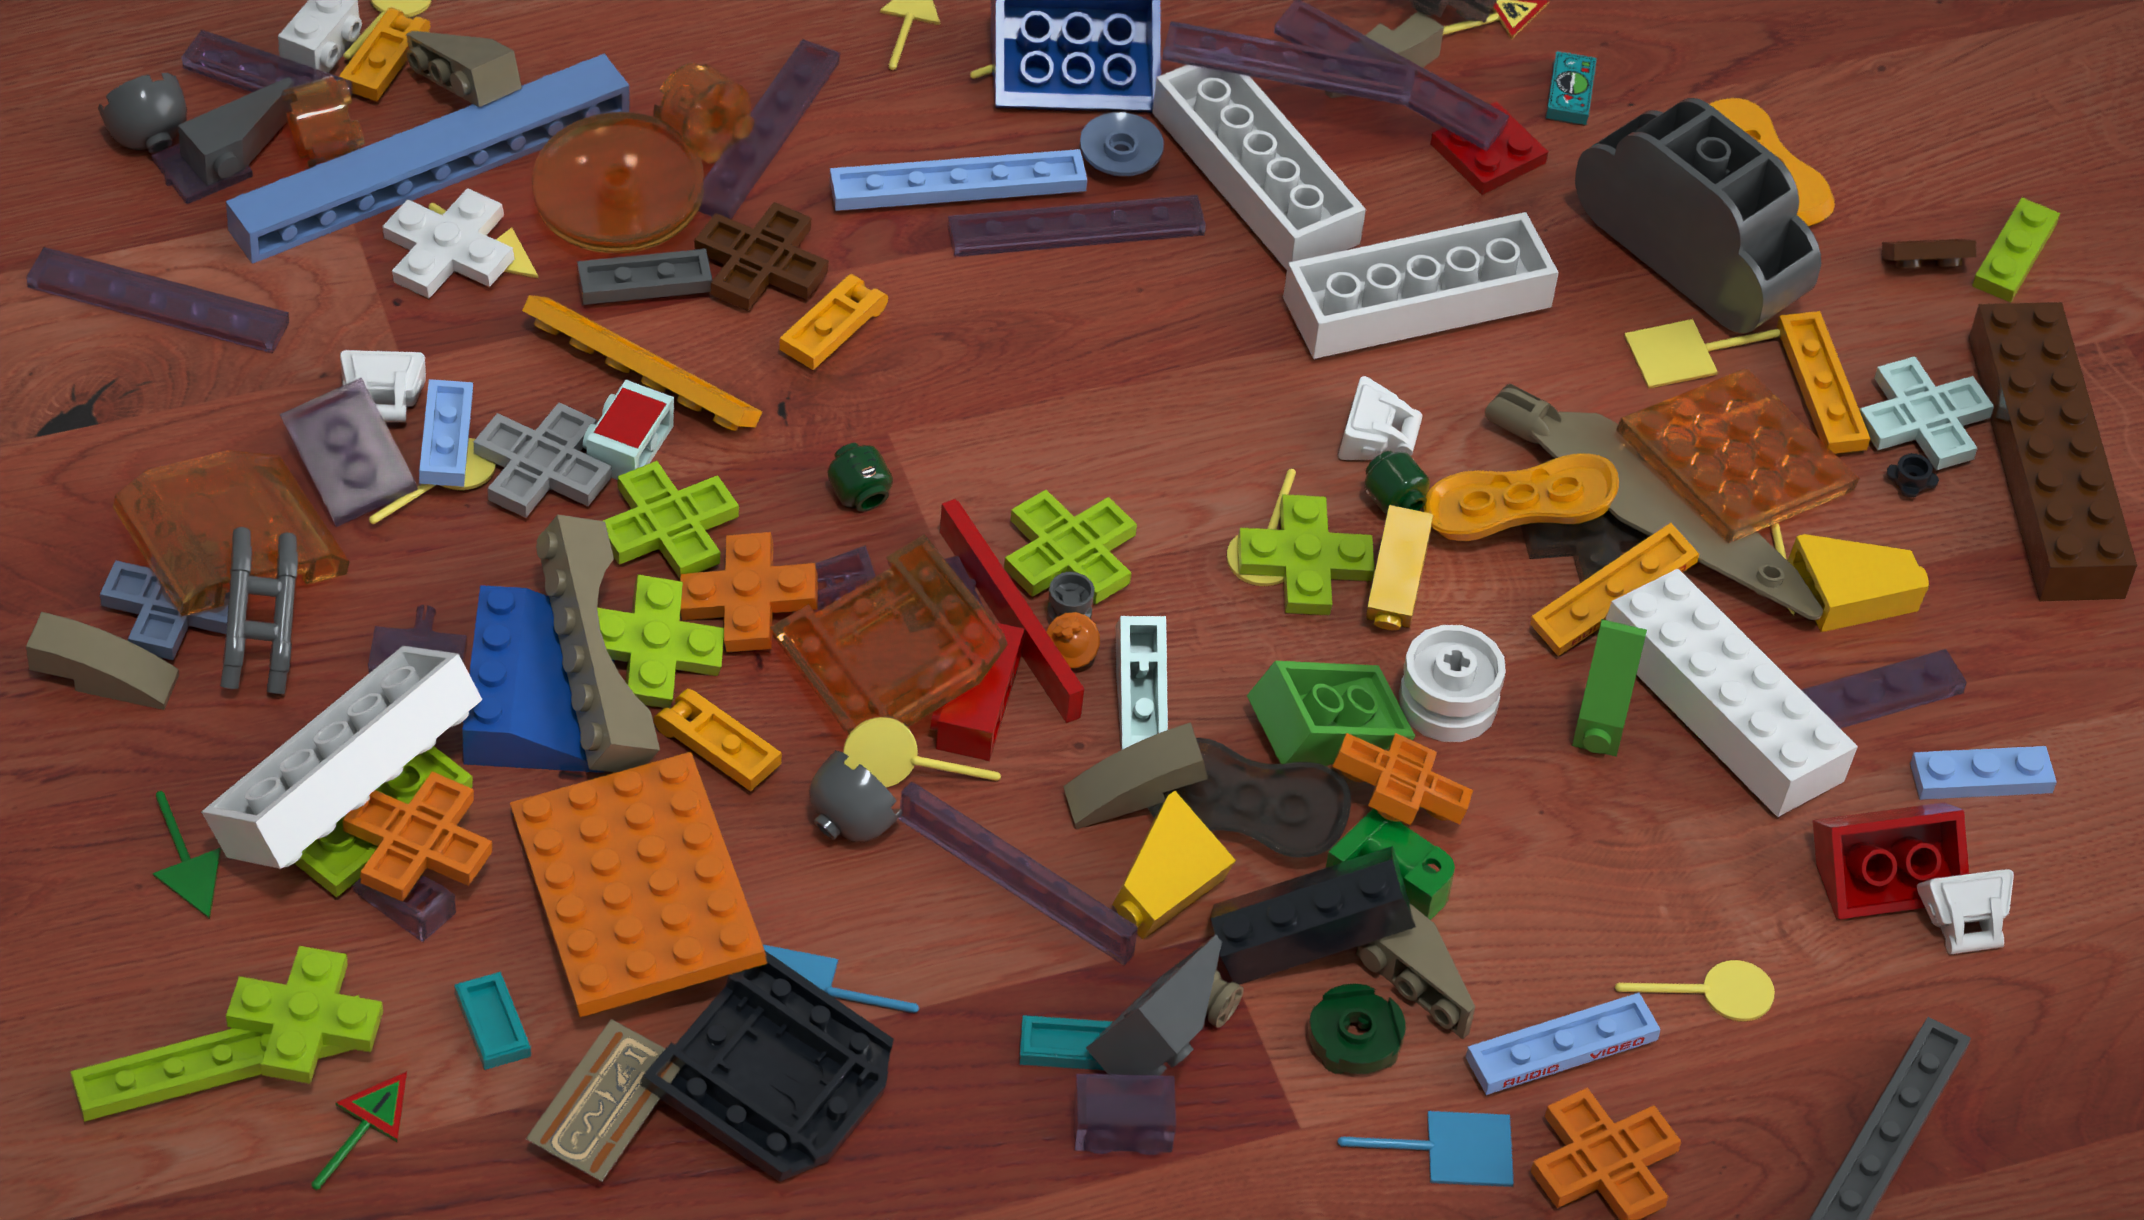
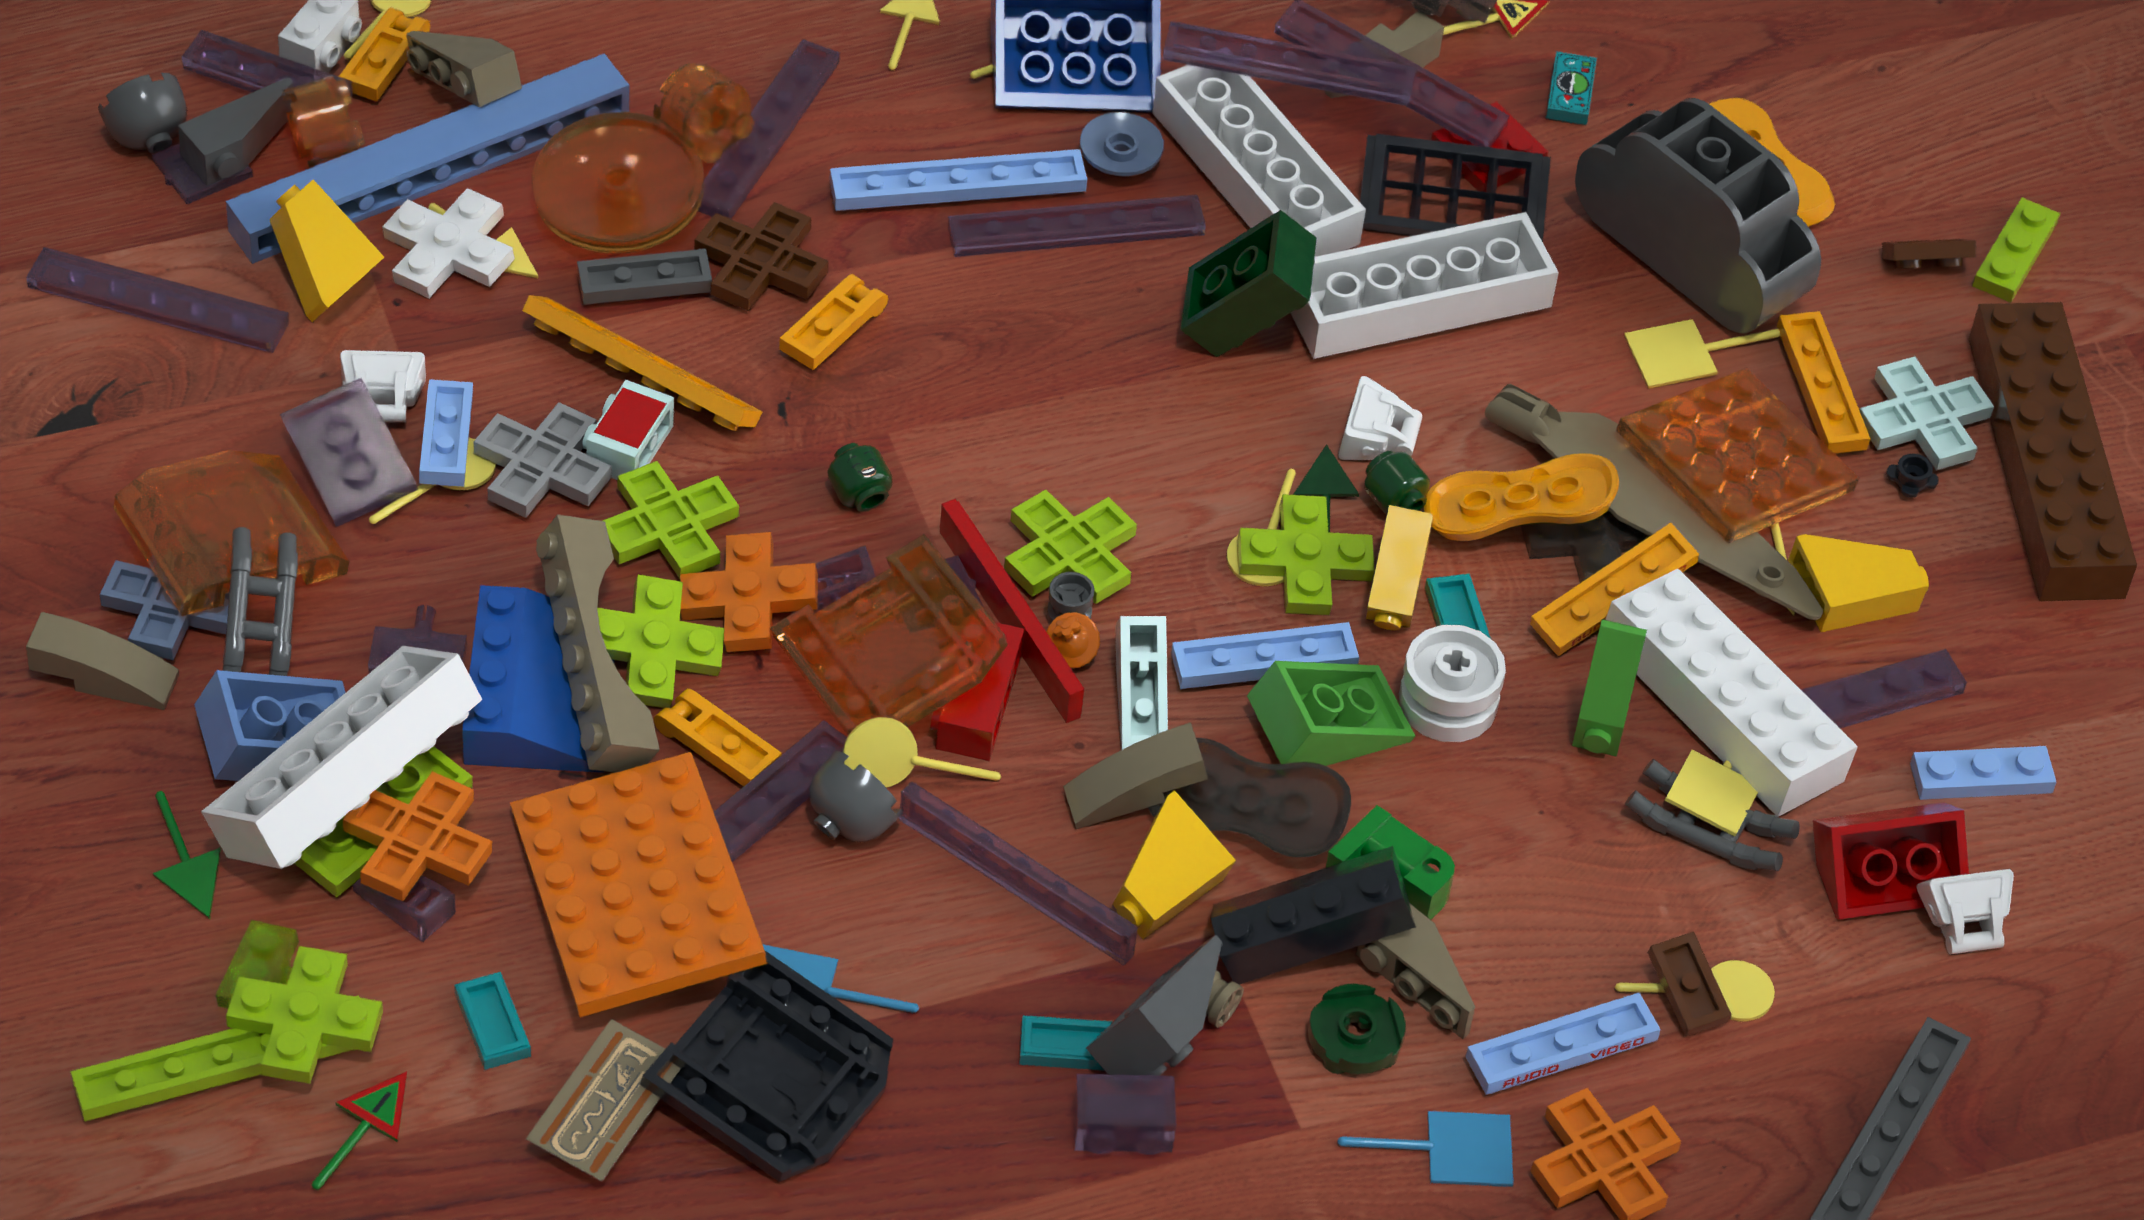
orange plate [1332,733,1473,825] -> none
none -> medium blue slope [194,670,346,781]
none -> clear neon green plate [215,920,299,1009]
none -> yellow slope [269,179,384,322]
none -> clear purple plate [714,720,847,862]
none -> light blue plate [1171,622,1359,689]
none -> dark green brick [1180,210,1317,357]
none -> dark green piece [1293,444,1359,532]
none -> black piece [1360,134,1551,242]
none -> teal tile [1425,573,1491,639]
none -> dark grey piece [1625,759,1800,871]
none -> reddish brown plate [1648,931,1732,1037]
none -> light yellow piece [1665,750,1758,837]

